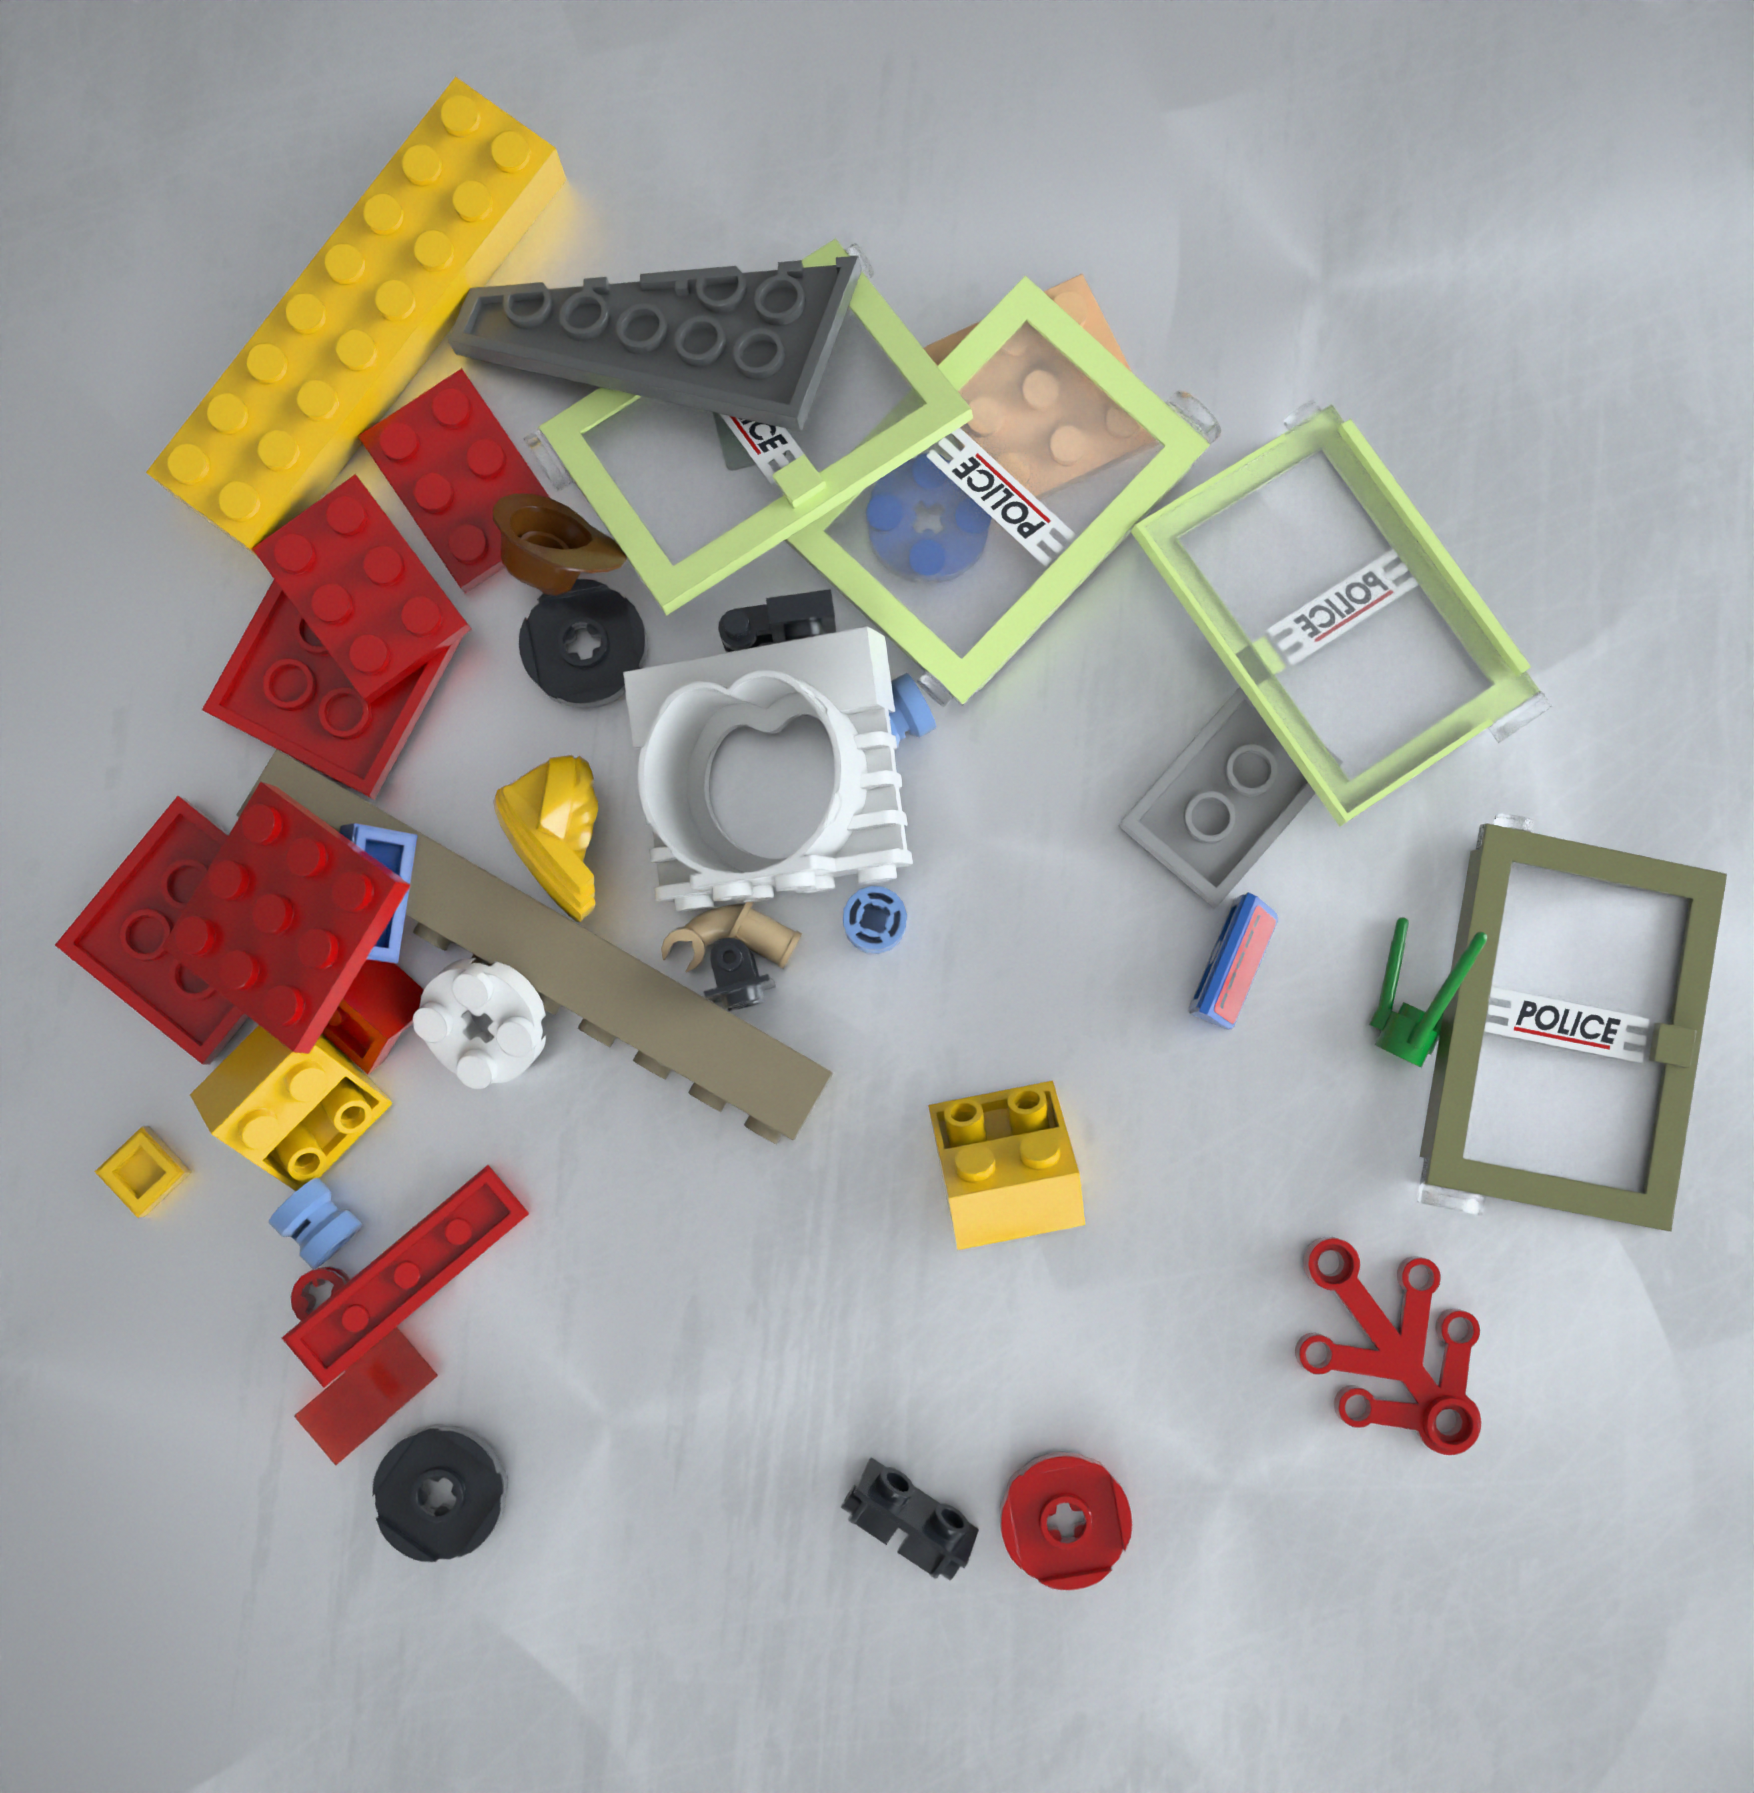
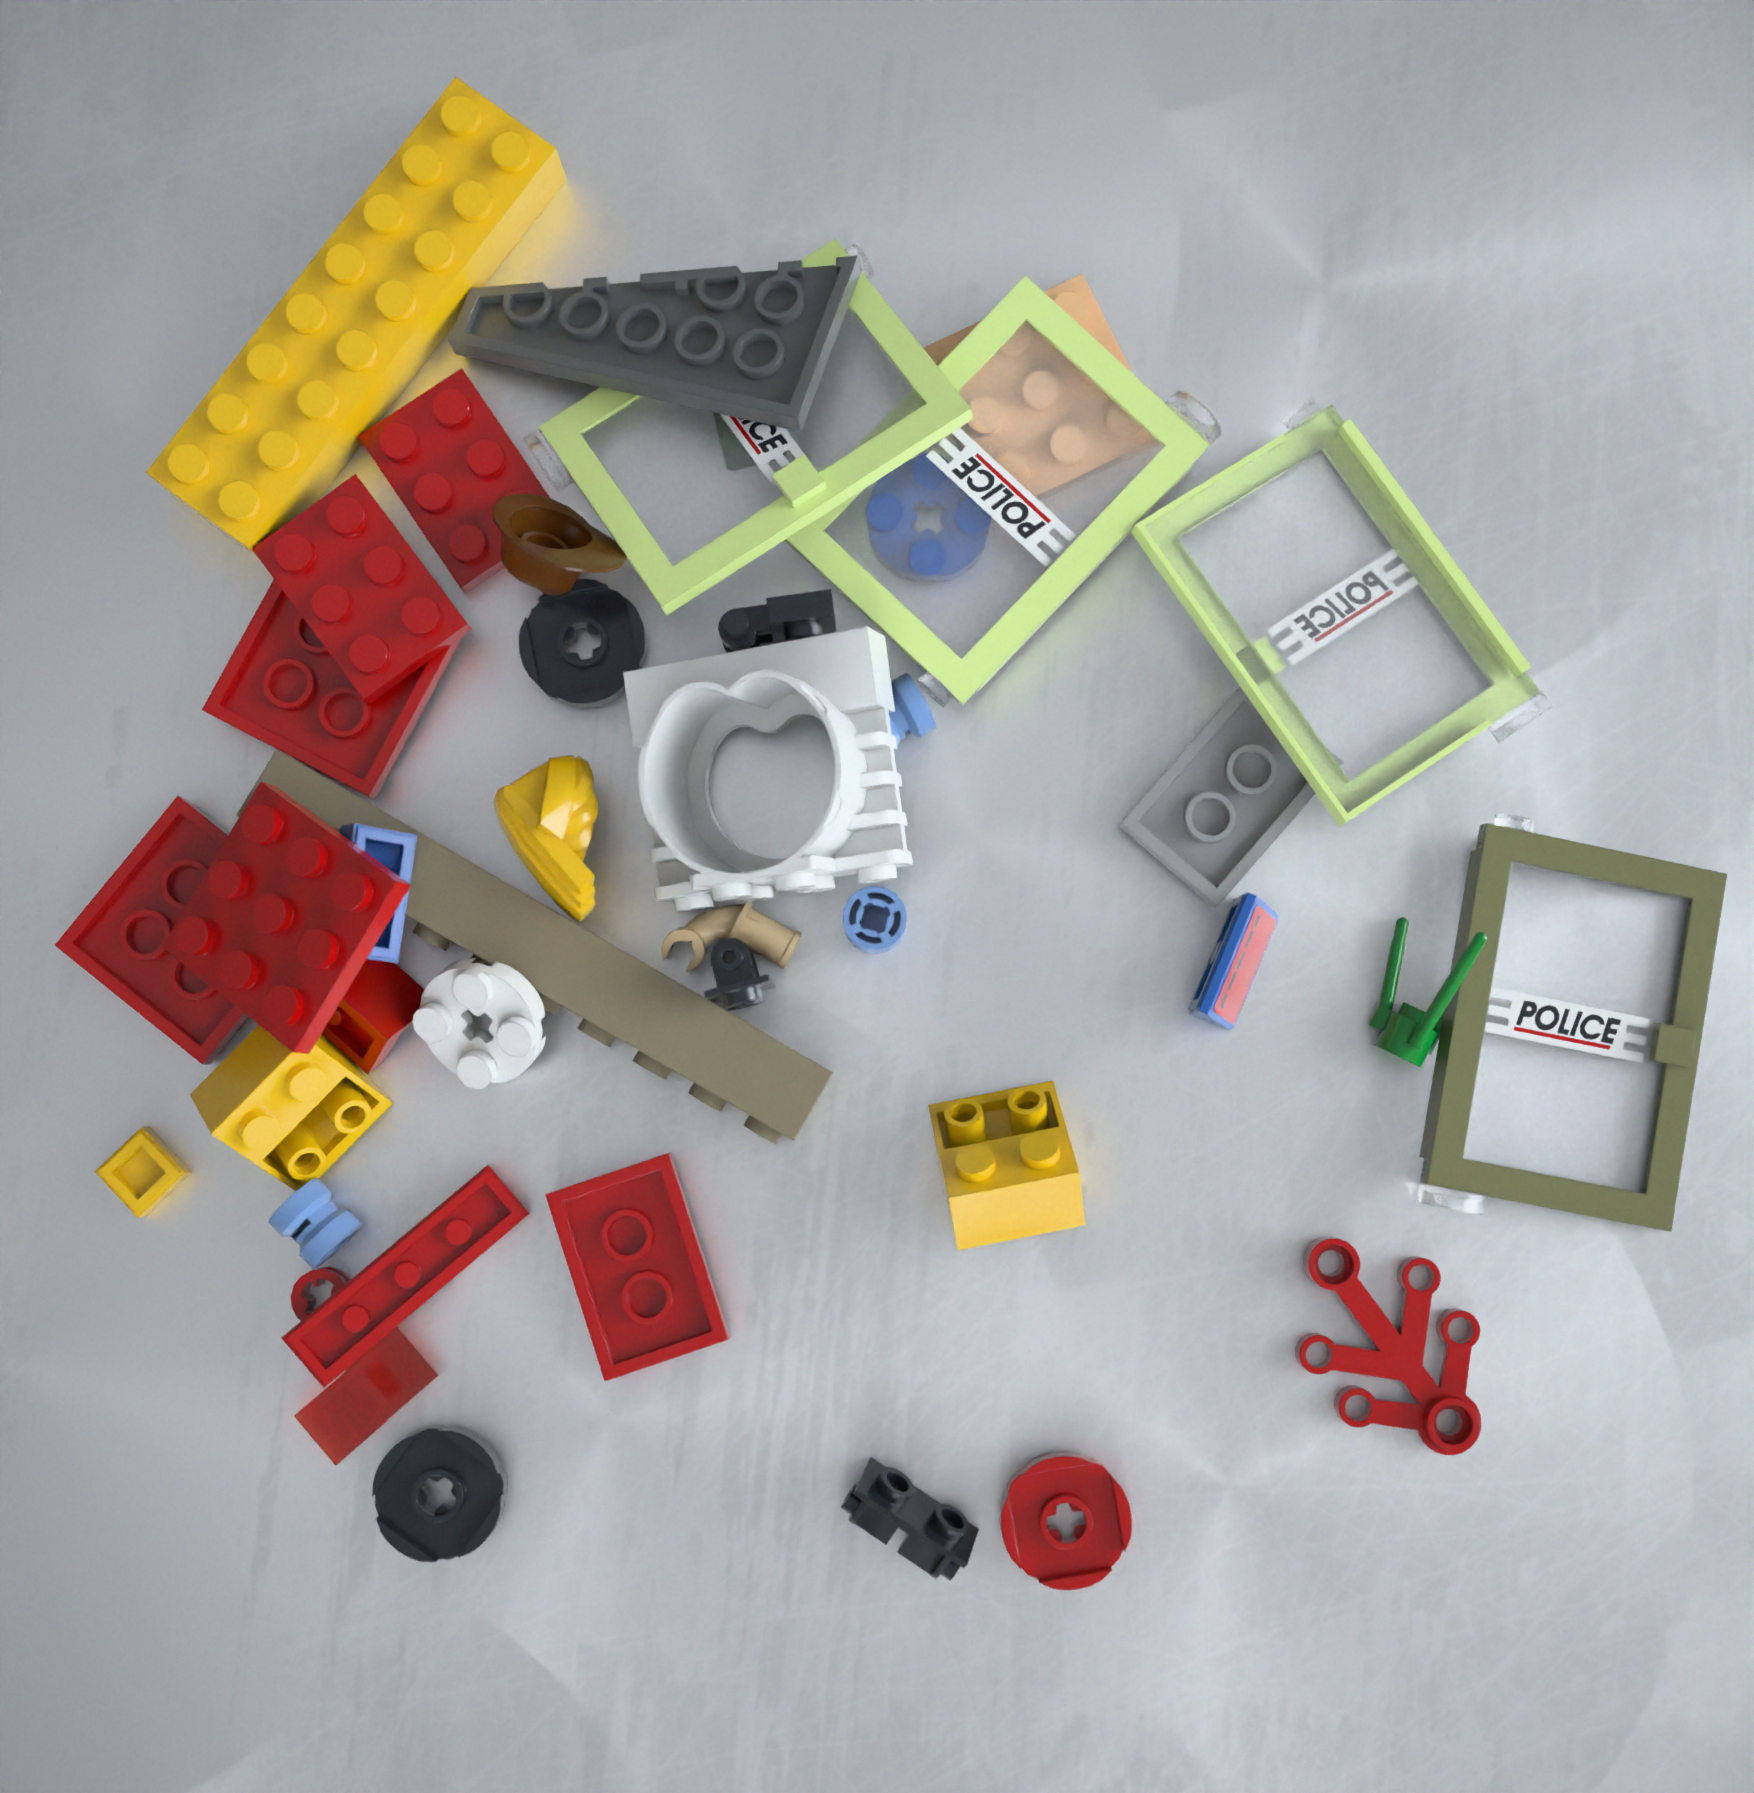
none -> red plate [545,1152,730,1381]

